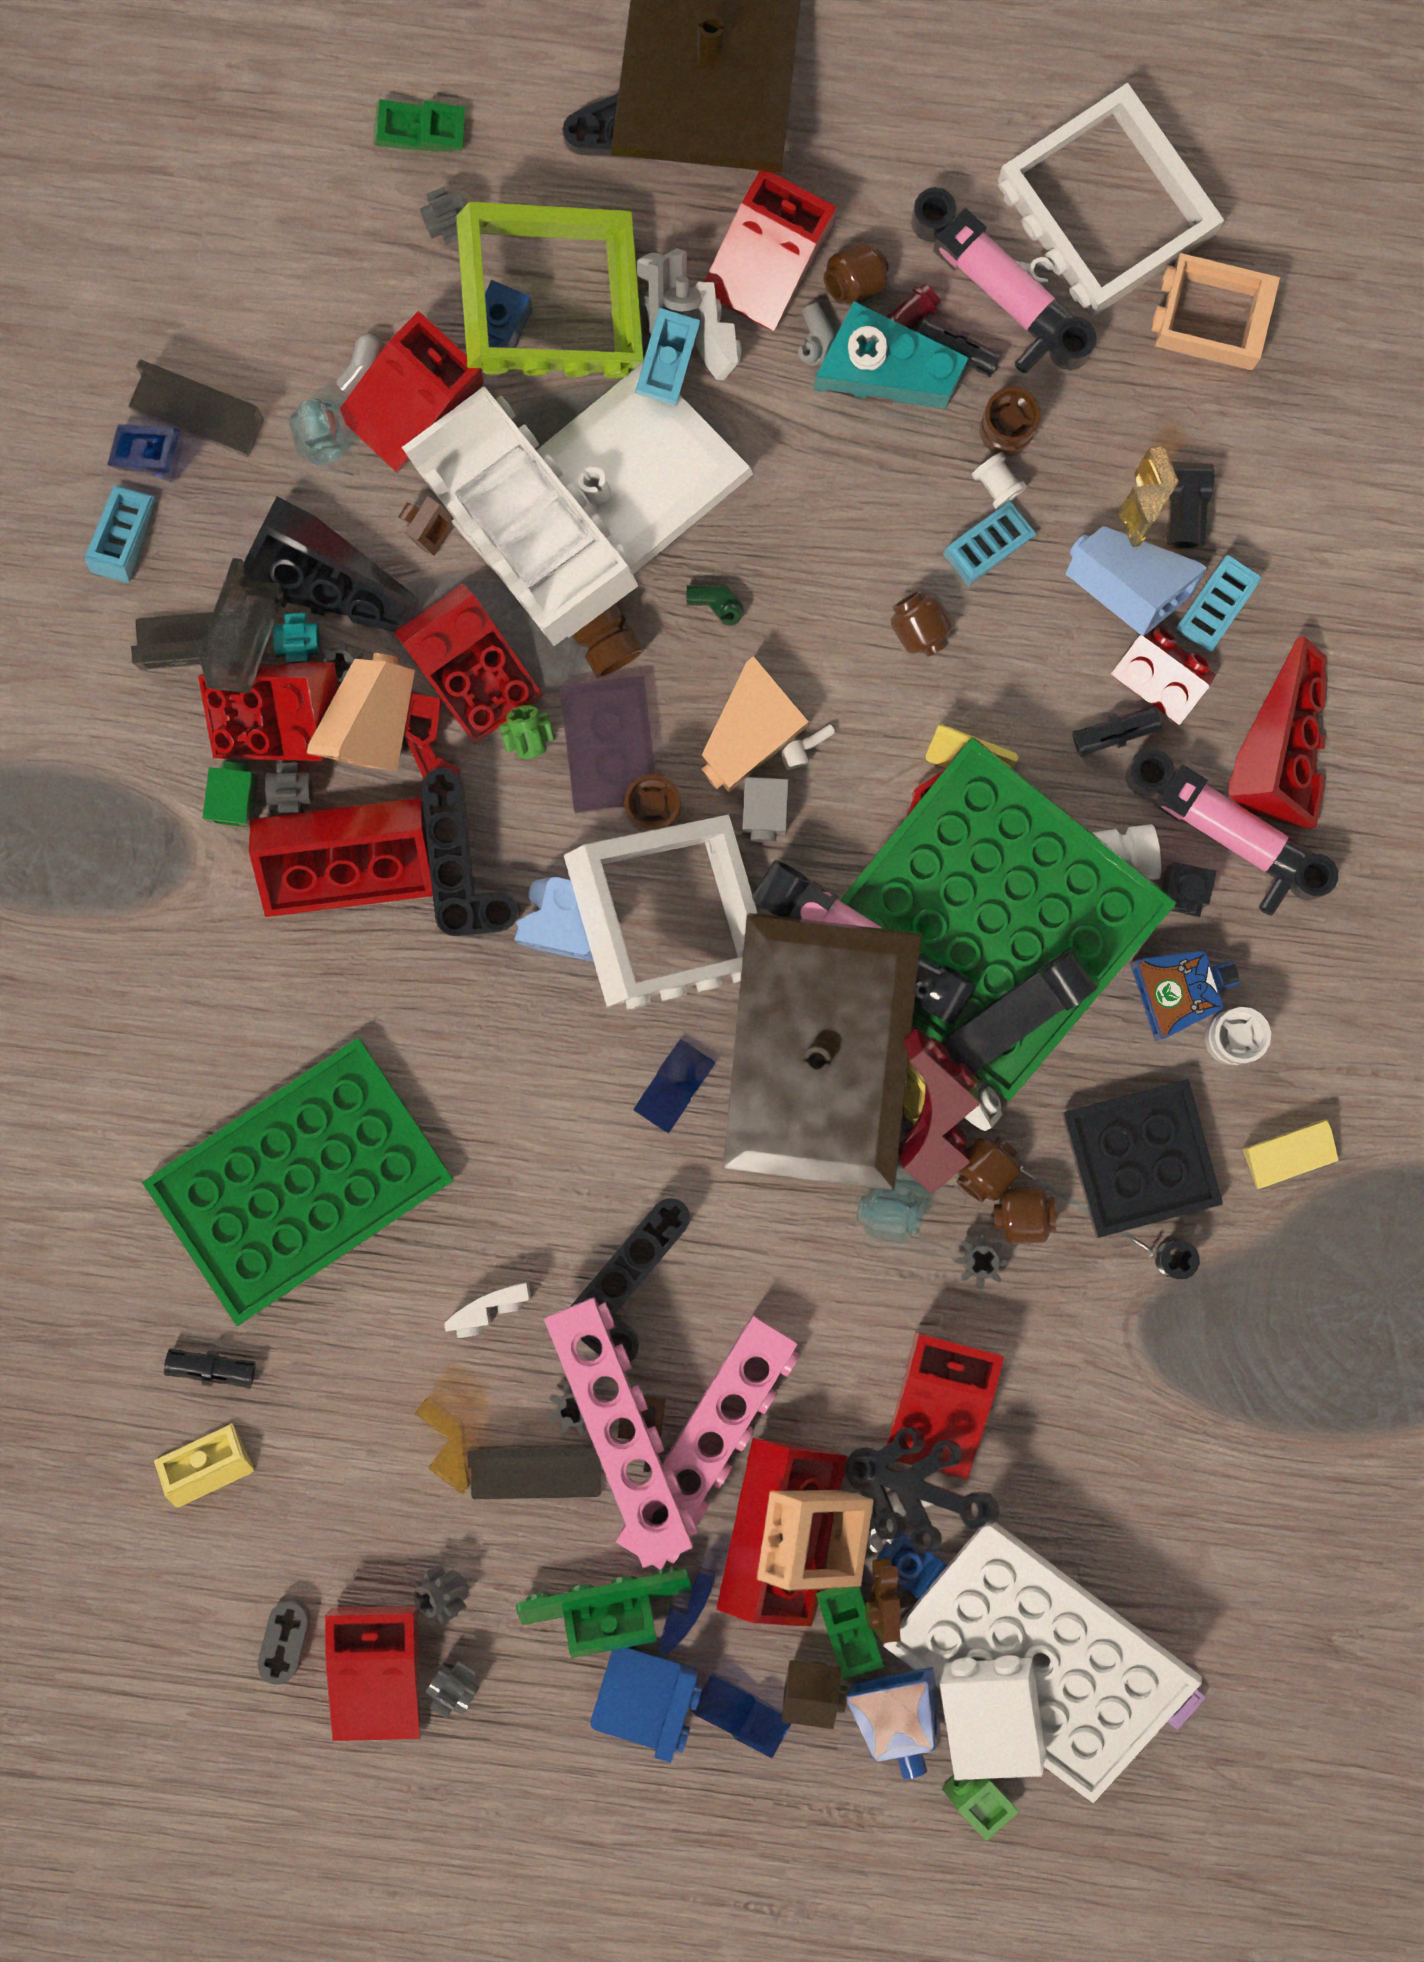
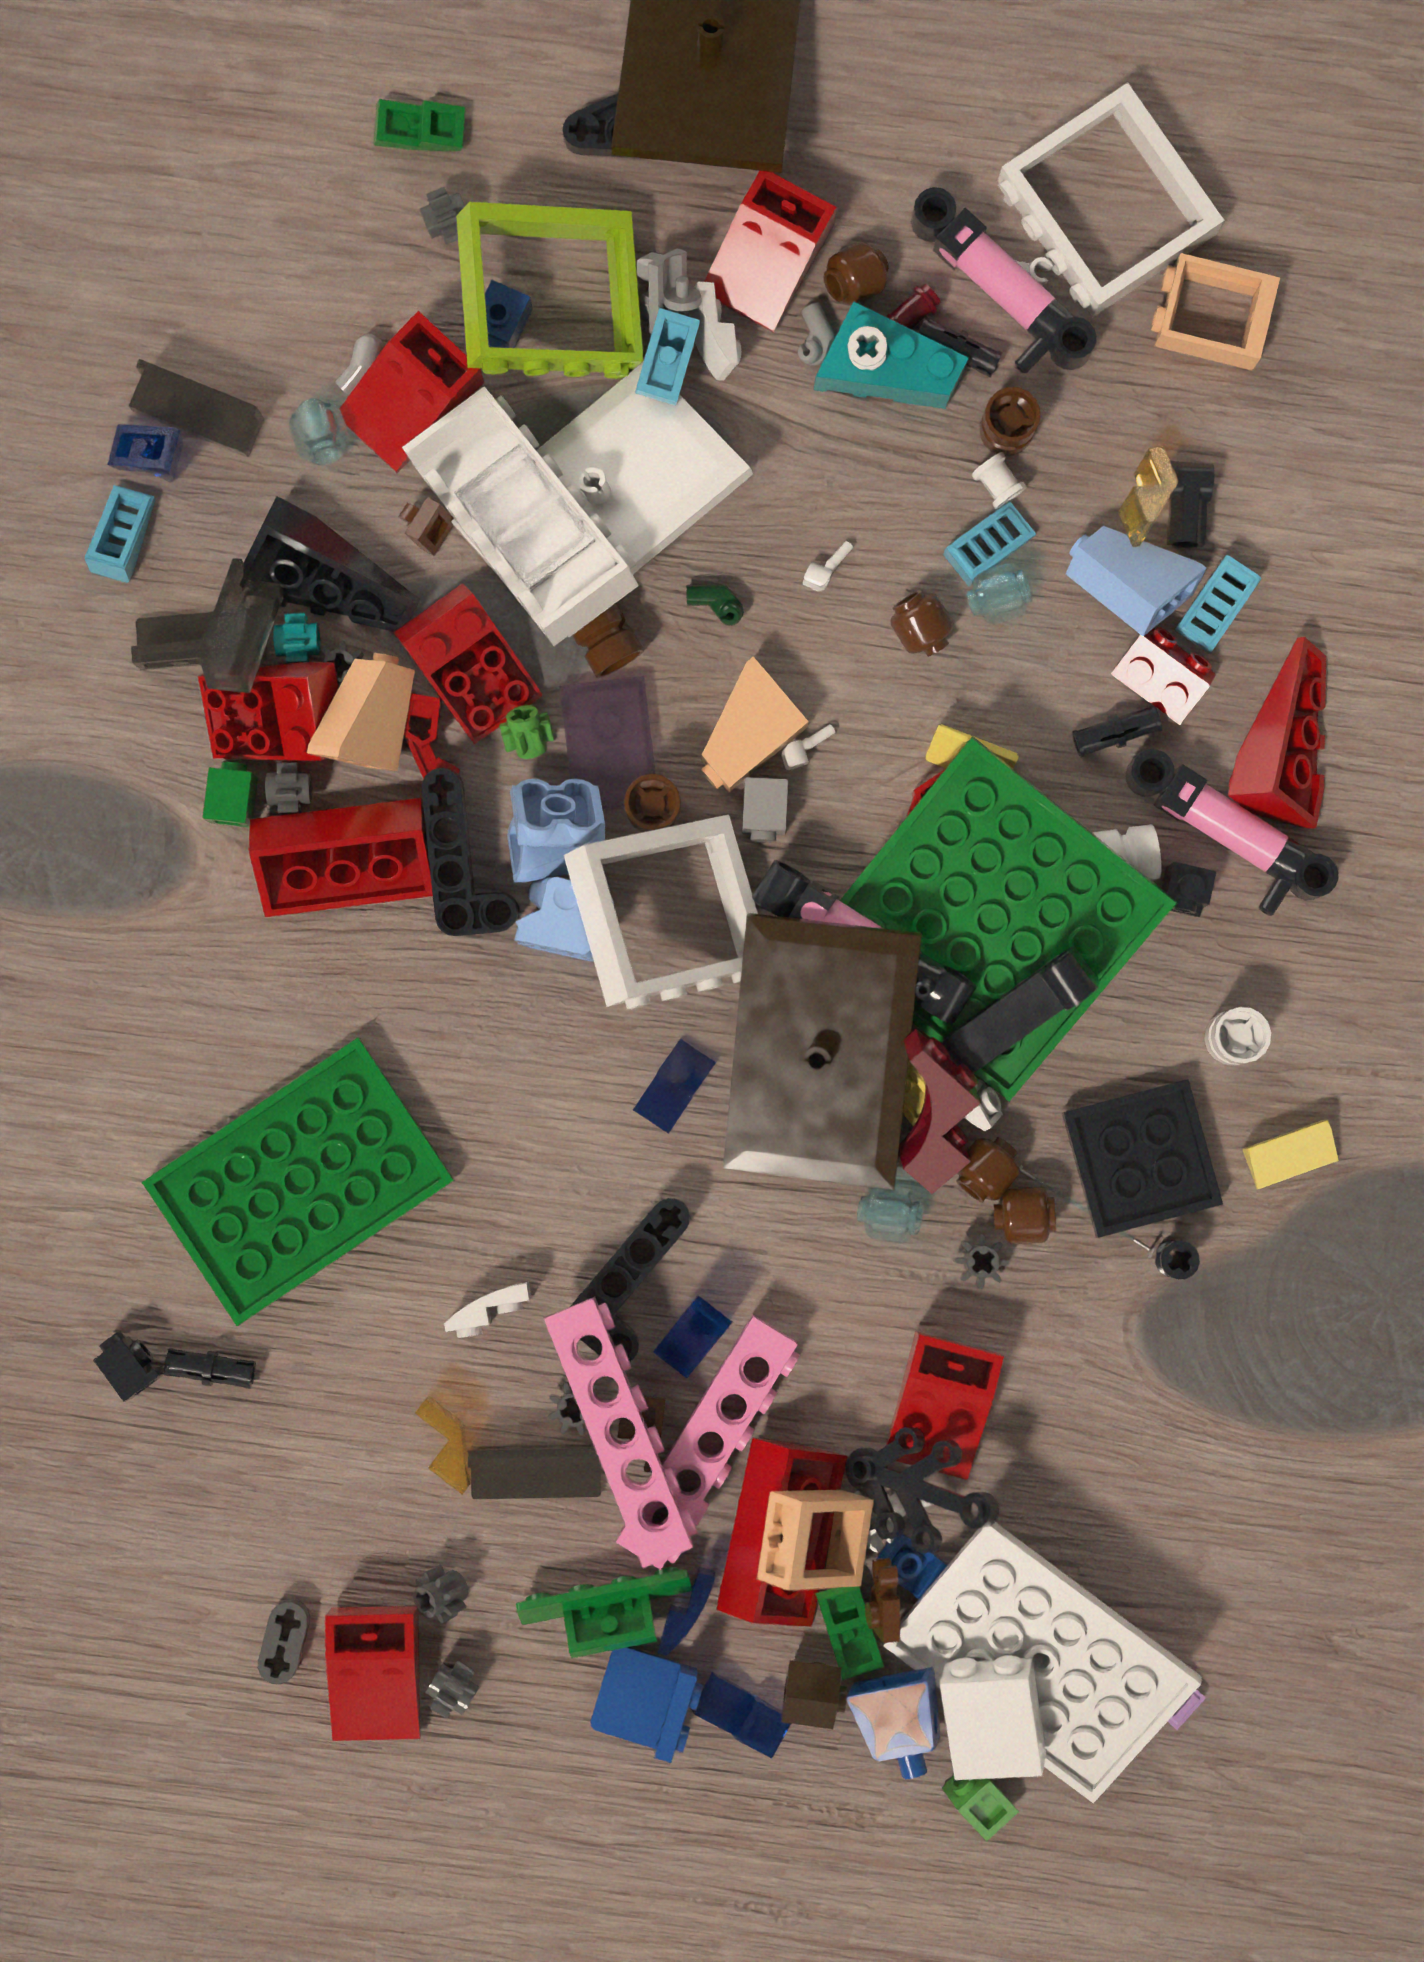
light yellow slope [154,1423,254,1508] -> none
torso [1130,951,1240,1041] -> none
none -> black brick [93,1331,164,1402]
none -> light blue piece [507,779,605,883]
none -> clear blue slope [653,1295,732,1378]
none -> white hand [802,541,853,591]
none -> clear light blue head [966,563,1033,625]

